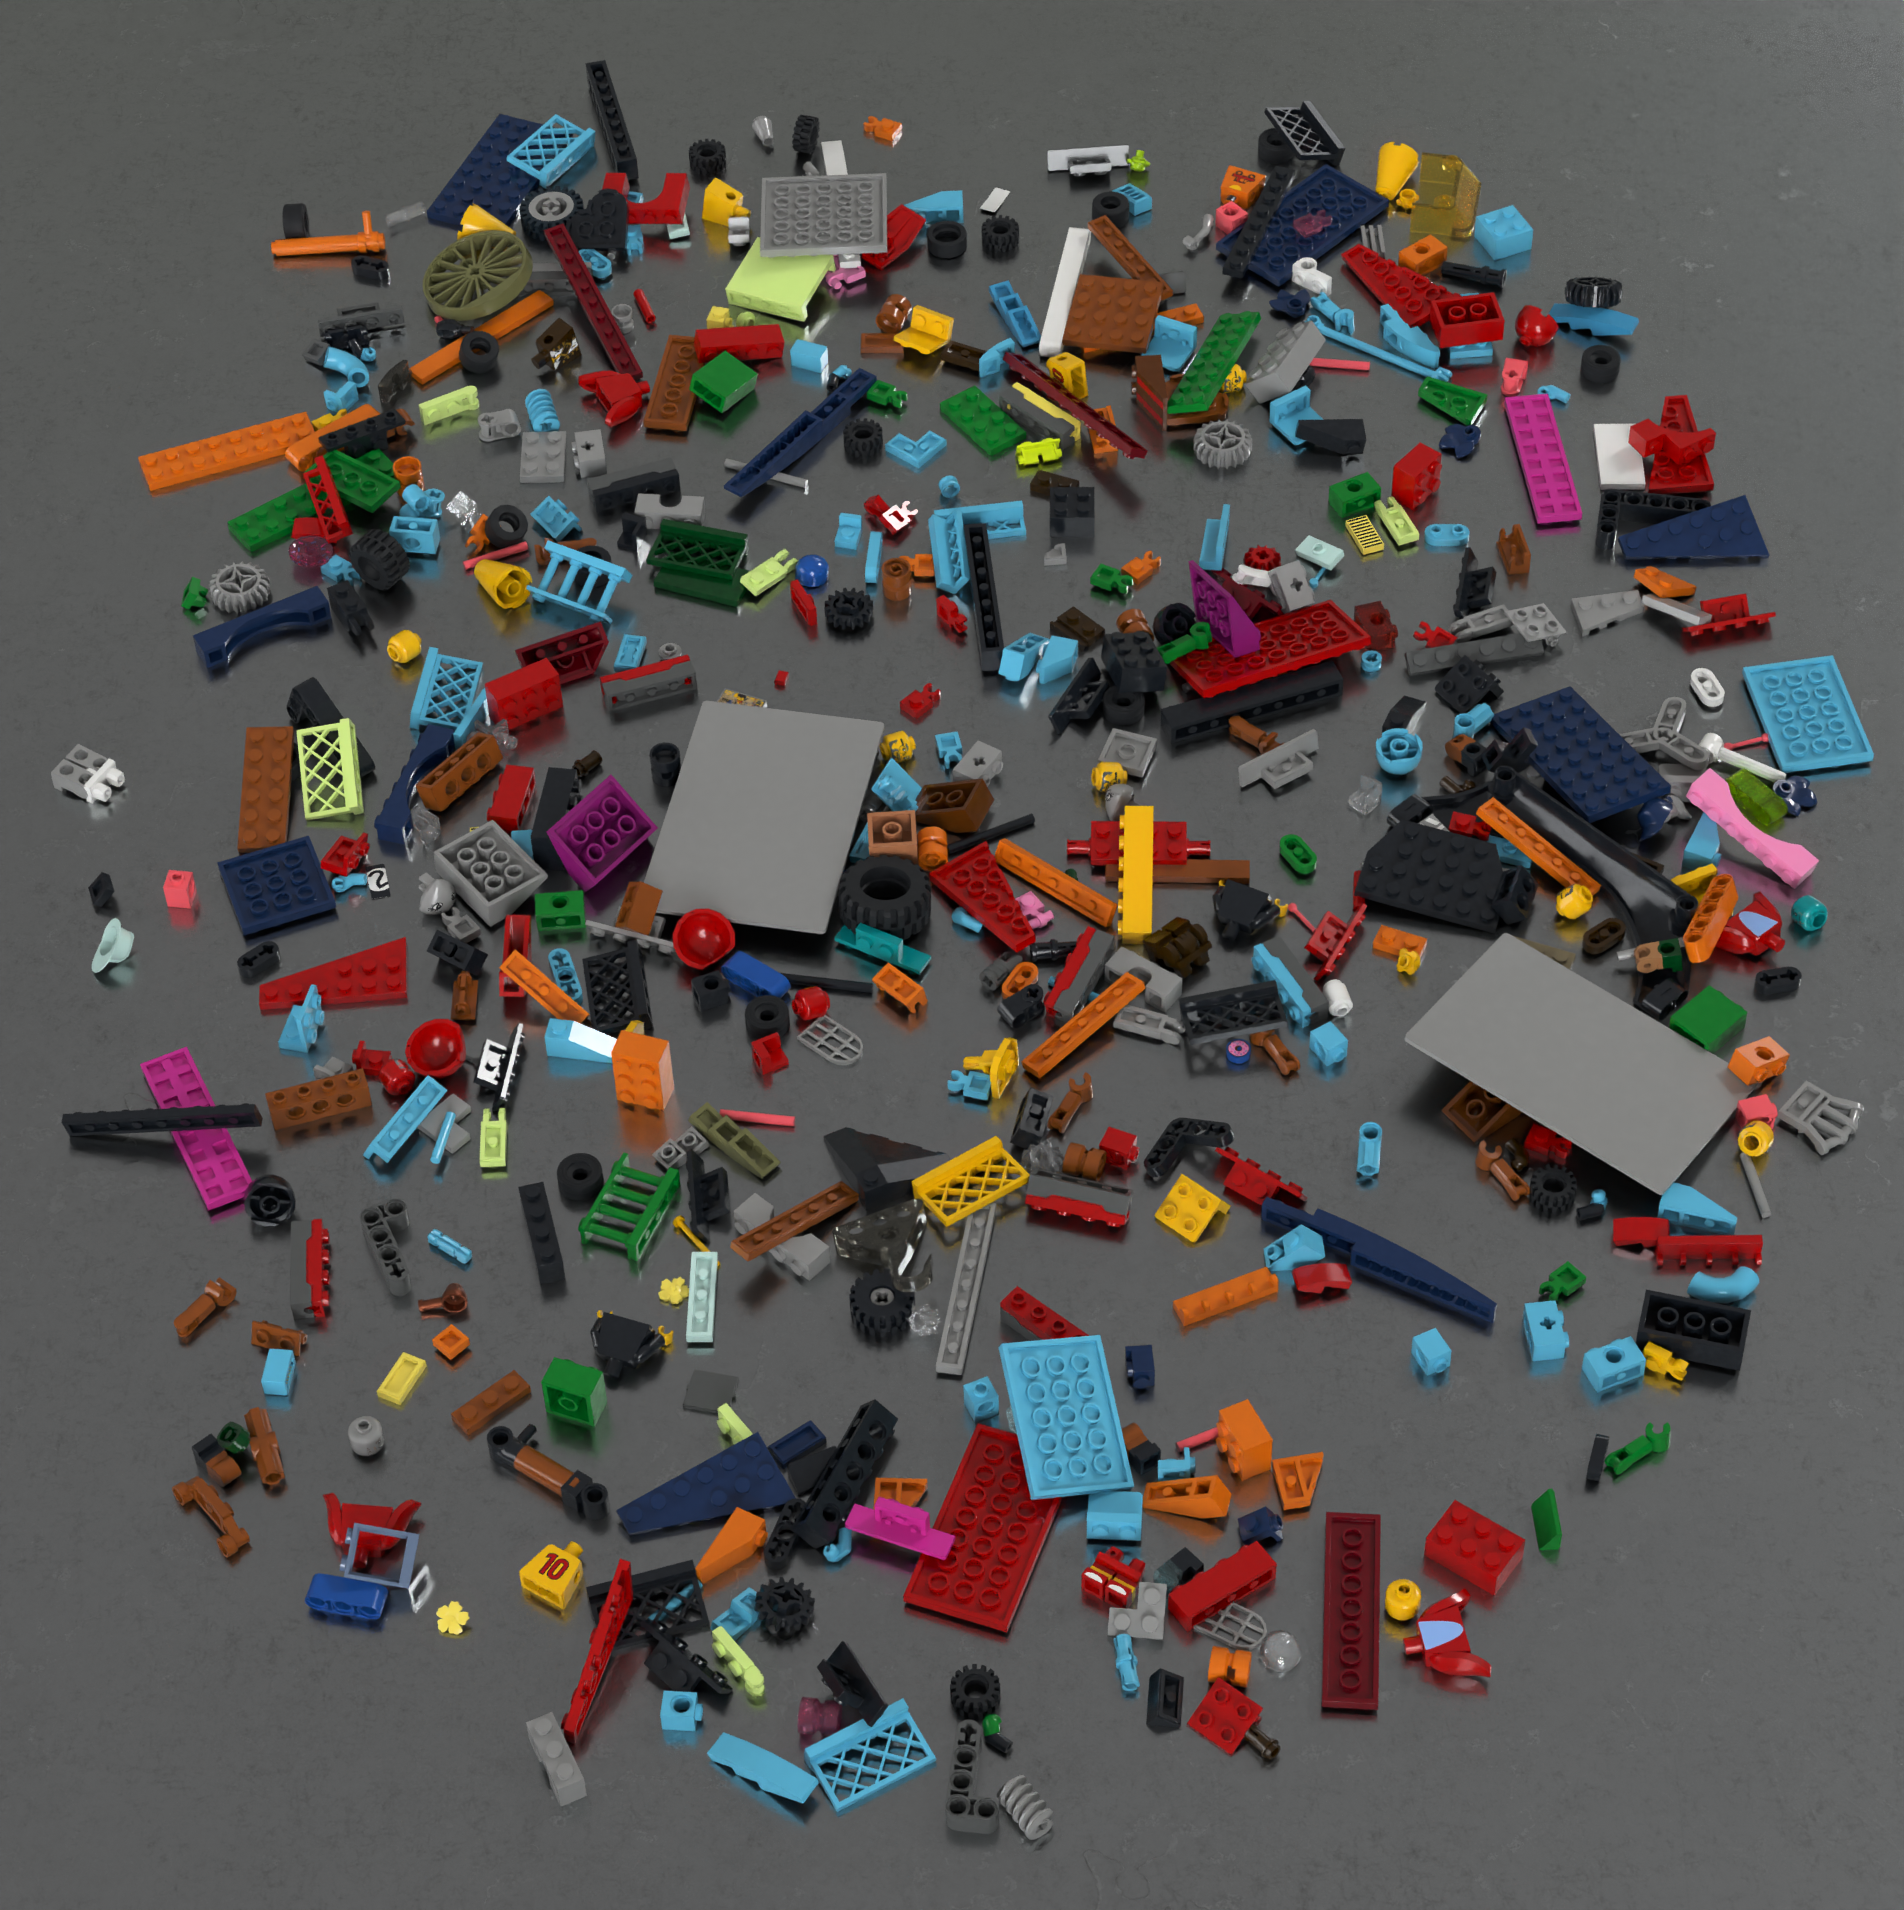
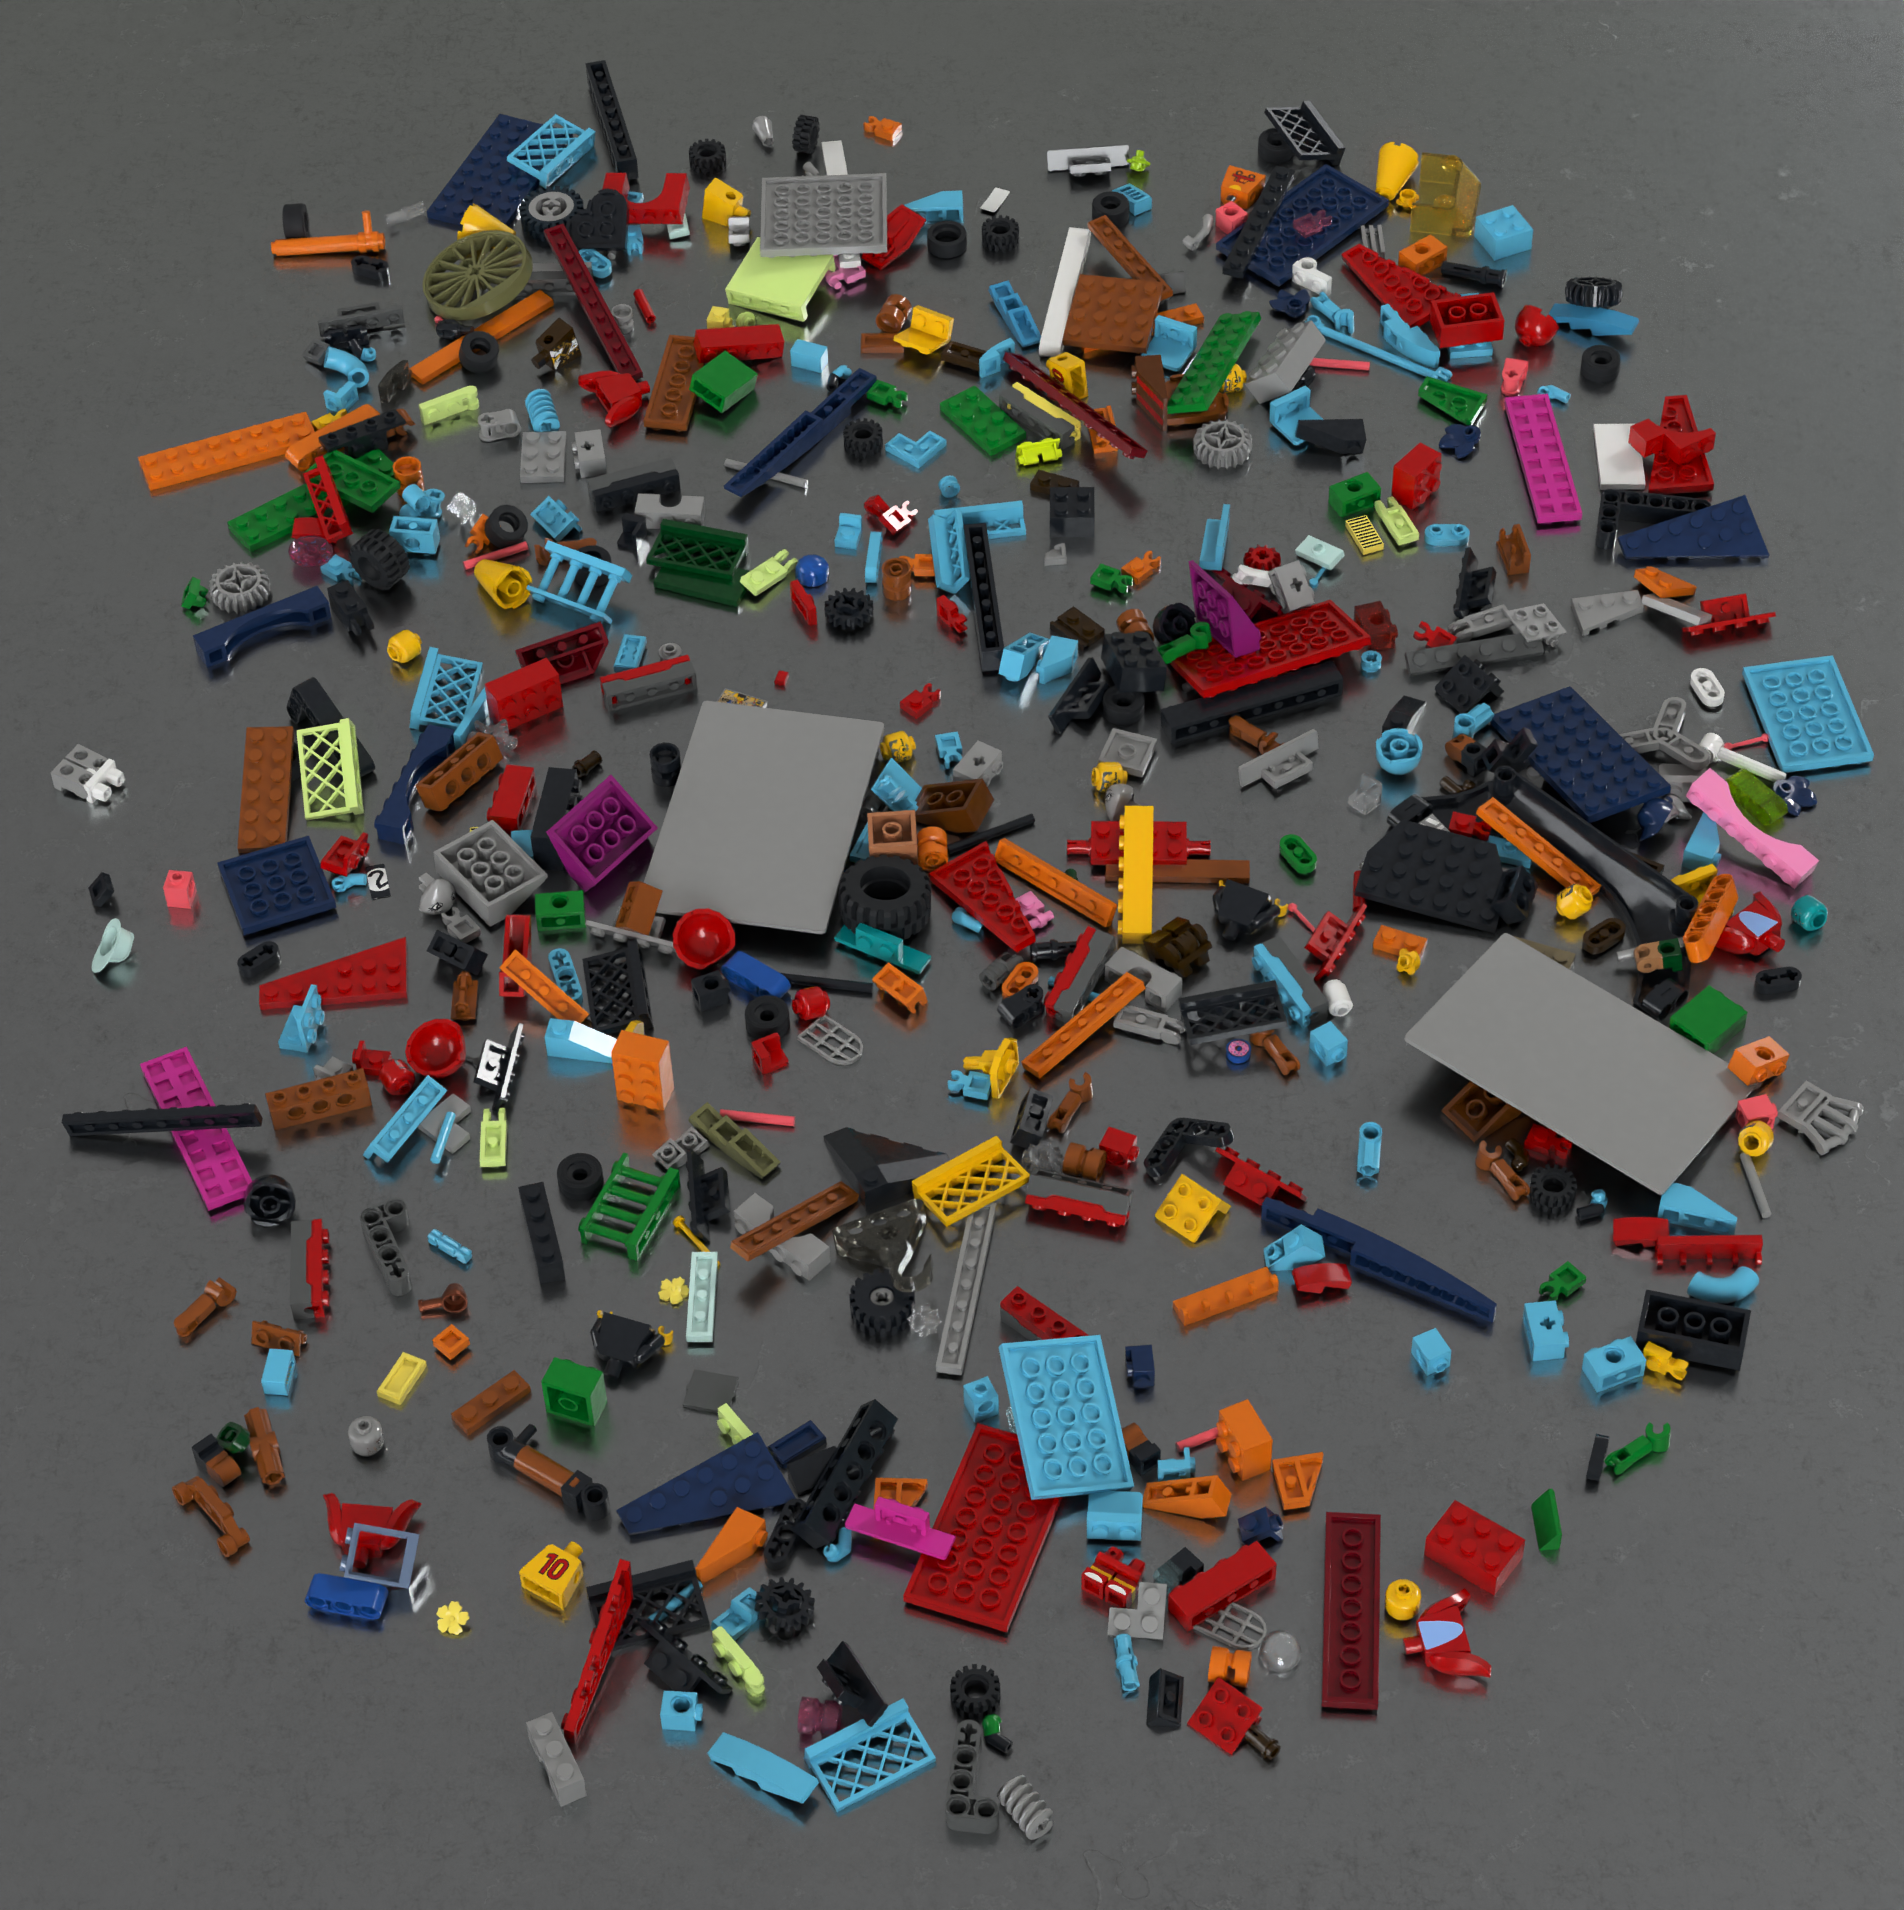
clear bracket [411,805,441,846] -> none

